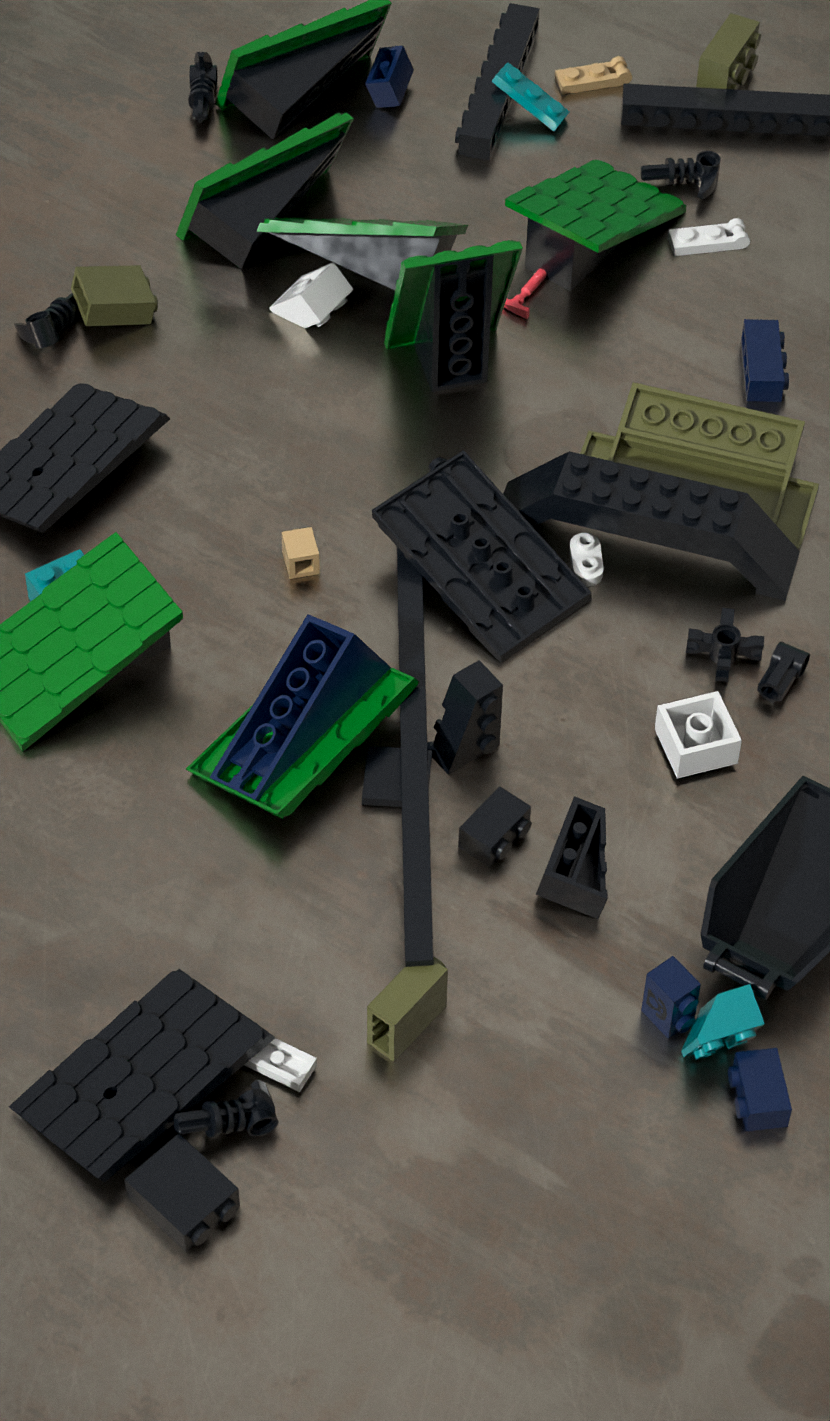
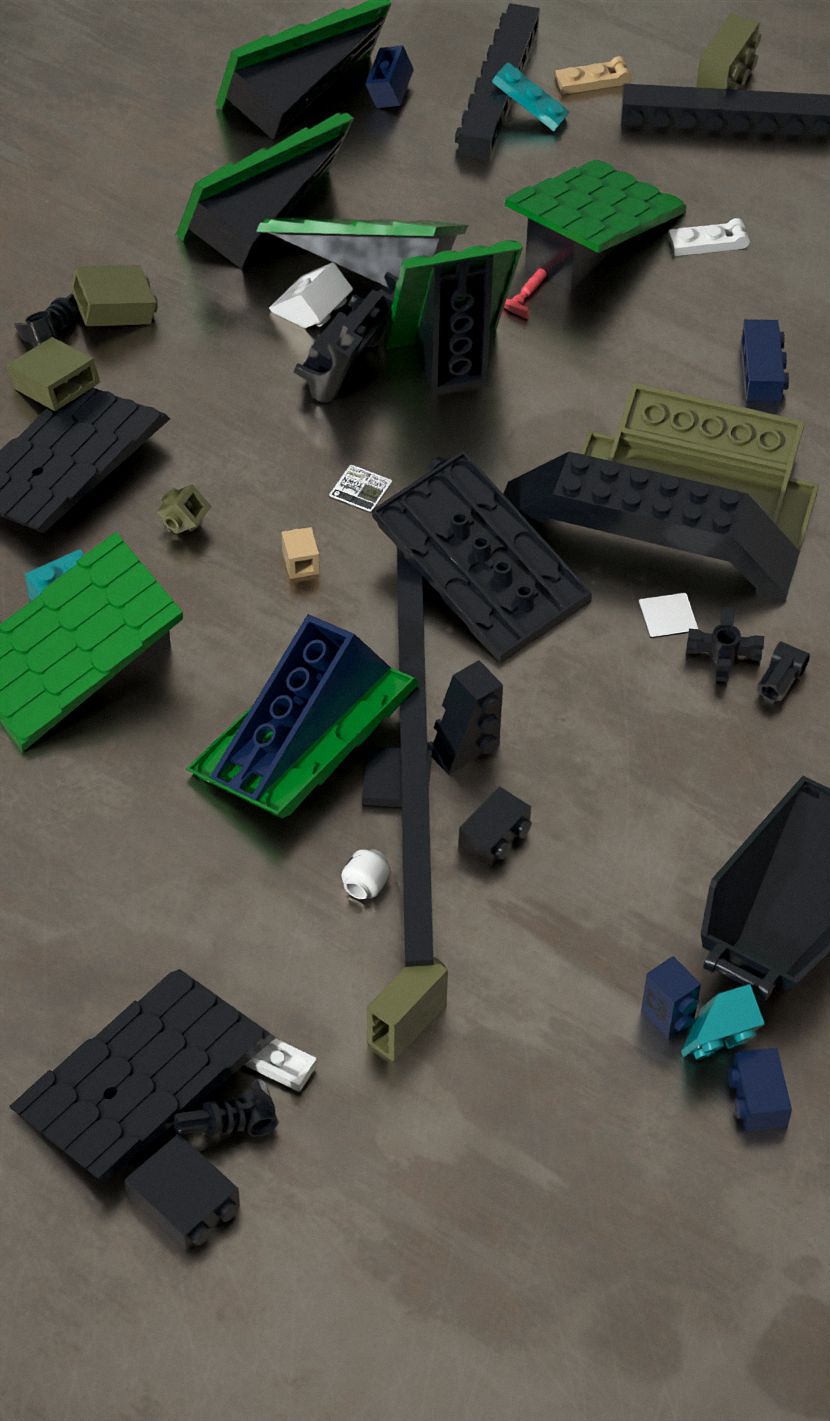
black piece [188,52,217,123] -> none
black wedge [536,796,608,919] -> none
white plate [569,533,604,587] -> none
black piece [640,151,721,199] -> none
white brick [655,691,742,779] -> none
none -> olive brick [7,337,101,411]
none -> olive brick [156,484,212,534]
none -> black piece [294,271,399,402]
none -> sticker [329,465,392,512]
none -> white head [341,849,391,899]
none -> white sticker [639,593,698,637]

